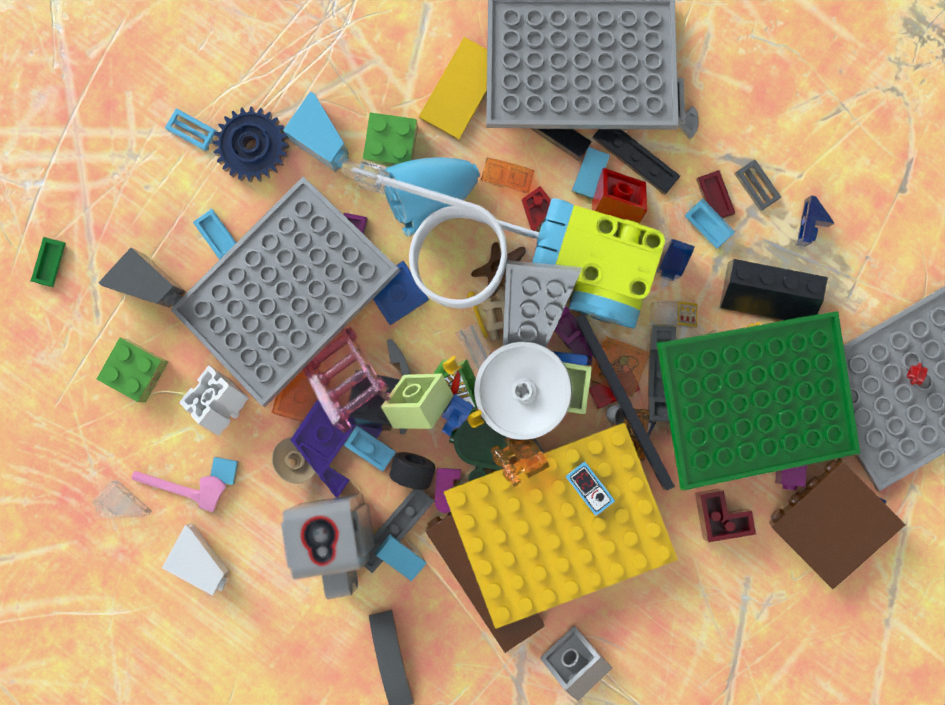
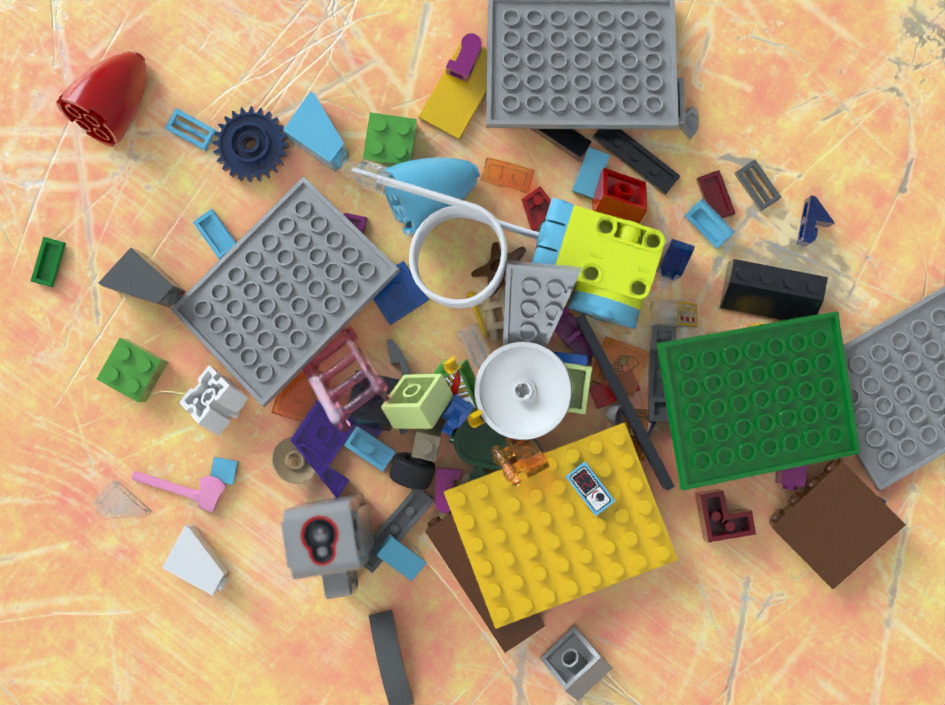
red plate [906,363,928,386] -> none
none -> red cylinder [56,51,147,147]
none -> dark tan slope [411,415,445,462]
none -> magenta leg [446,33,482,83]

